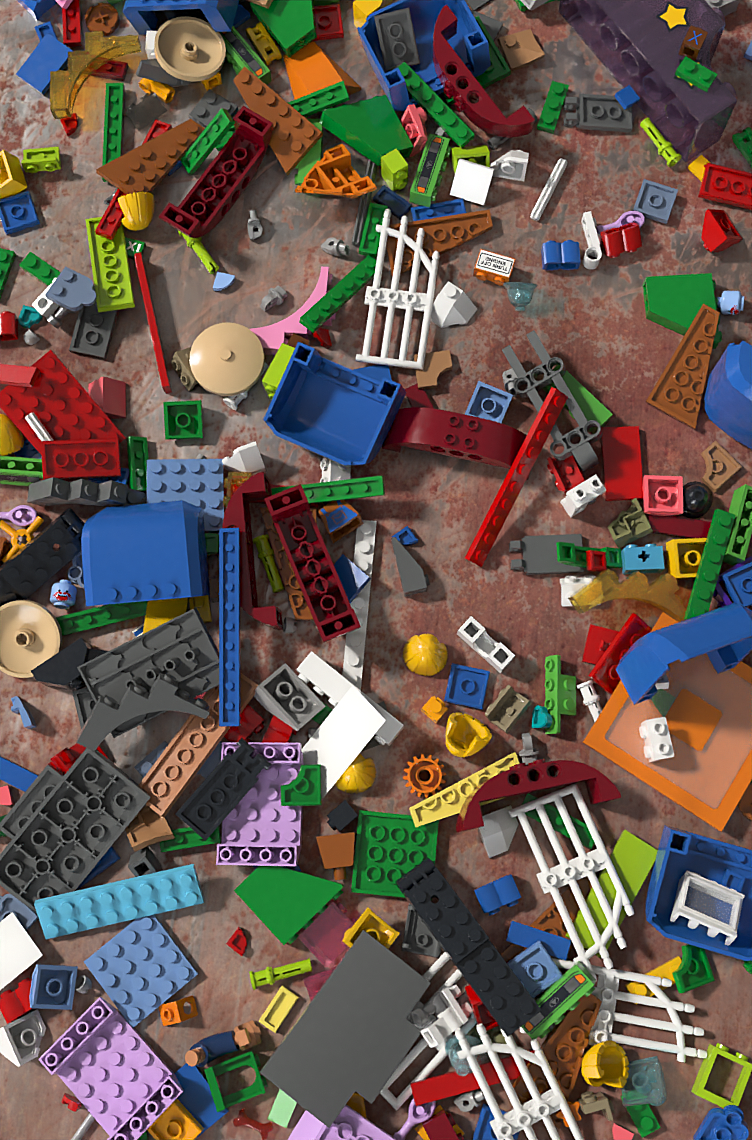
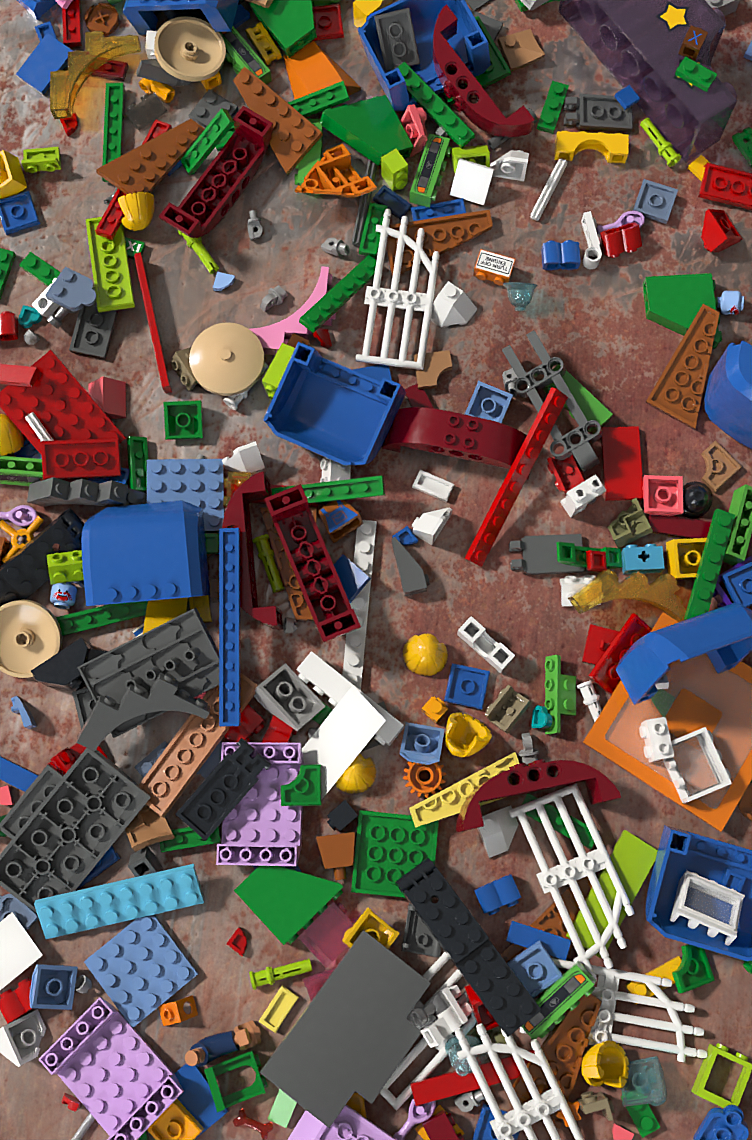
none -> lime bracket [47,550,84,585]
none -> medium blue slope [400,722,445,765]
none -> white tile [412,470,454,502]
none -> white slope [412,508,452,545]
none -> yellow arch [554,131,629,163]
none -> clear window [663,727,732,803]

